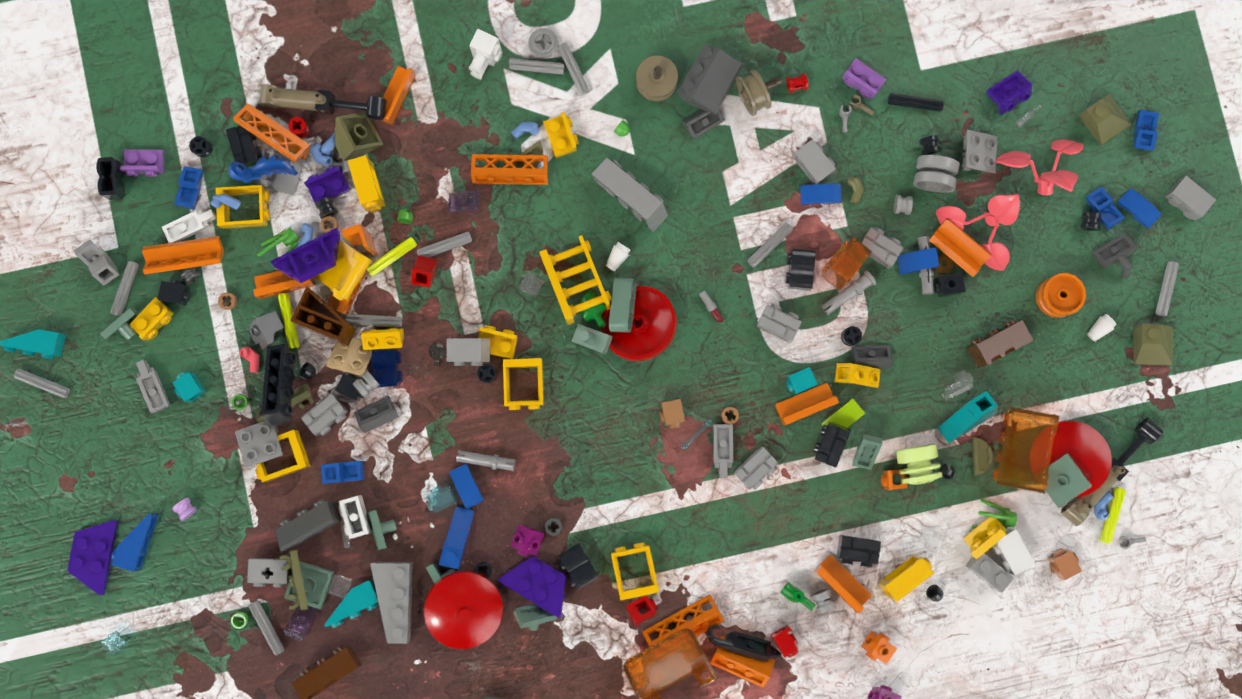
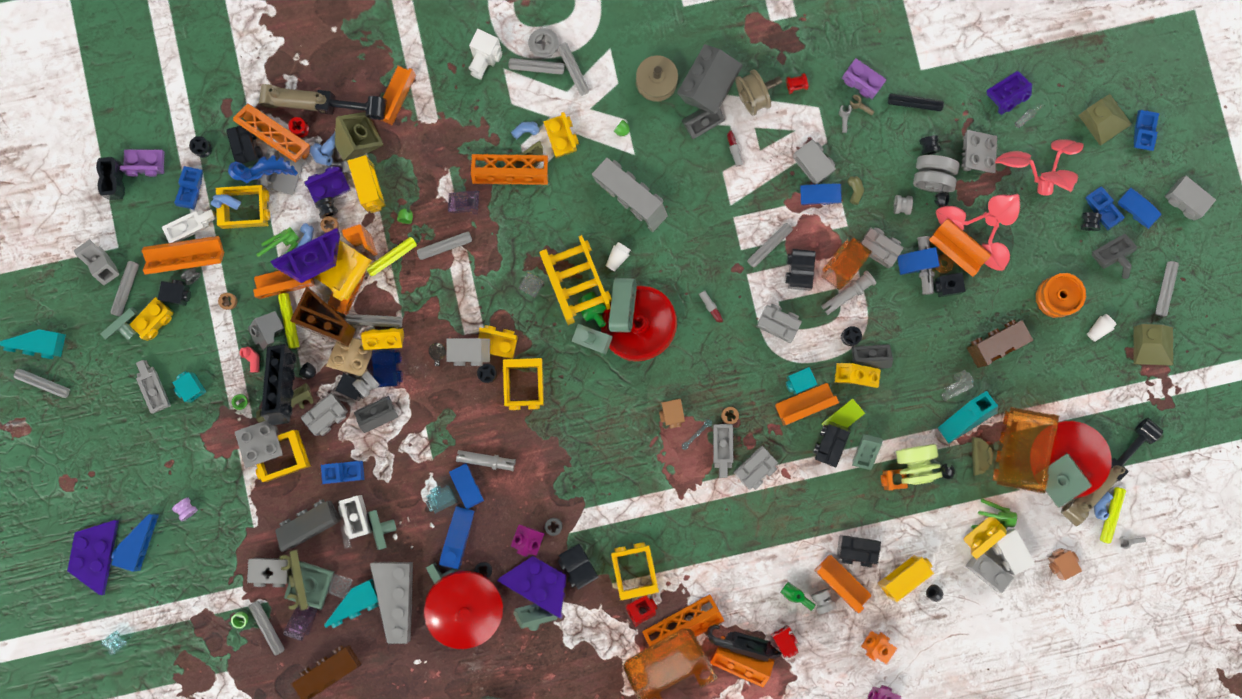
red brick [411,256,437,288] -> none
none -> light grey piece [727,131,743,167]
none -> black hinge [934,192,950,207]

